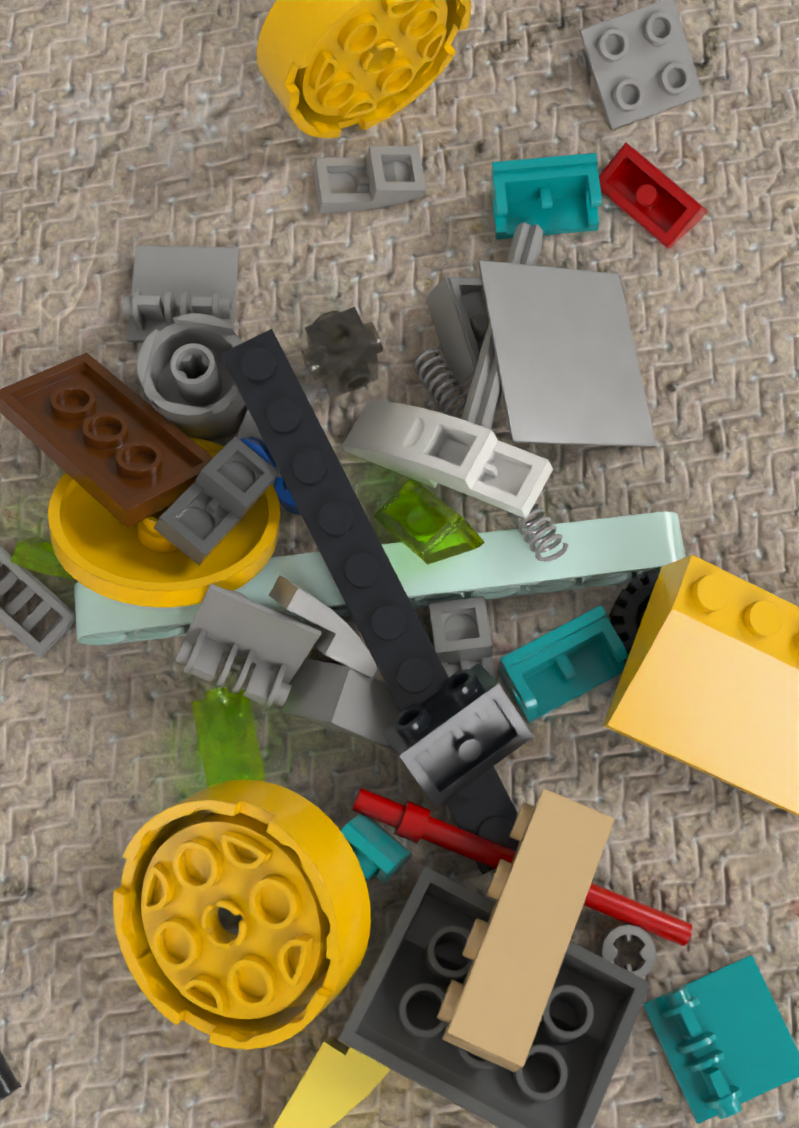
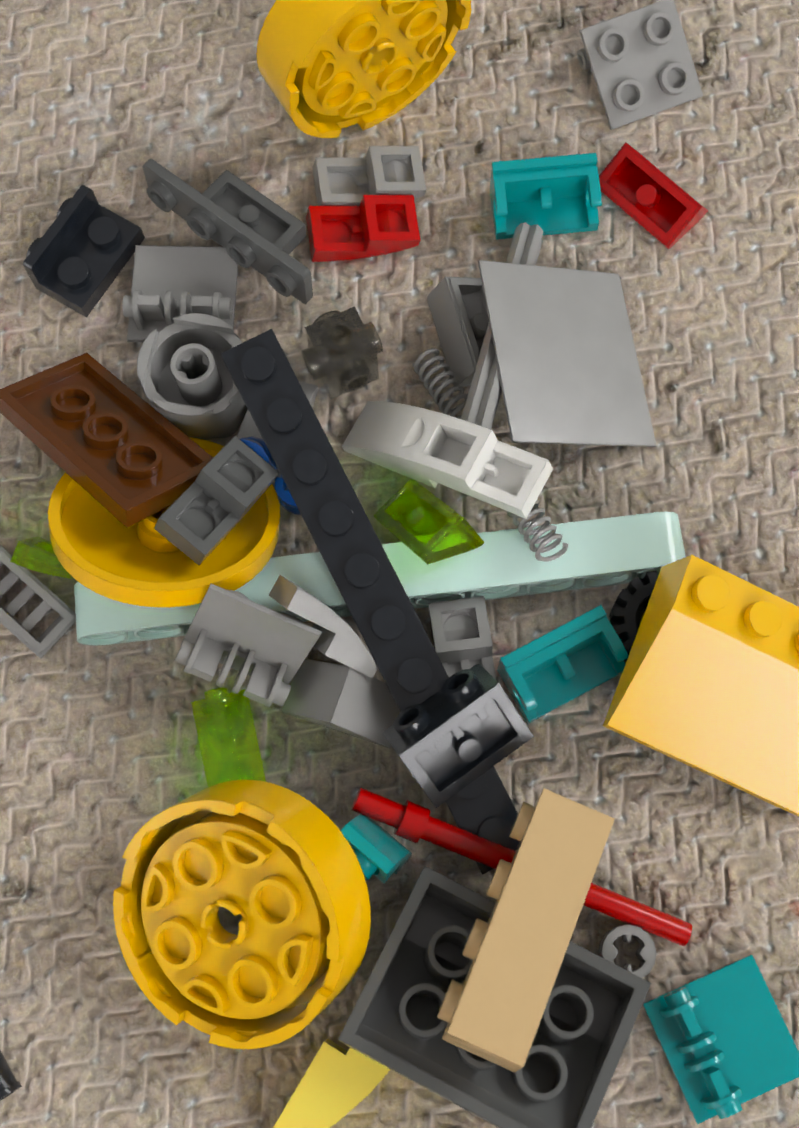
none -> black bracket [23,185,145,318]
none -> dark grey bracket [142,158,313,304]
none -> red slope [306,195,420,262]

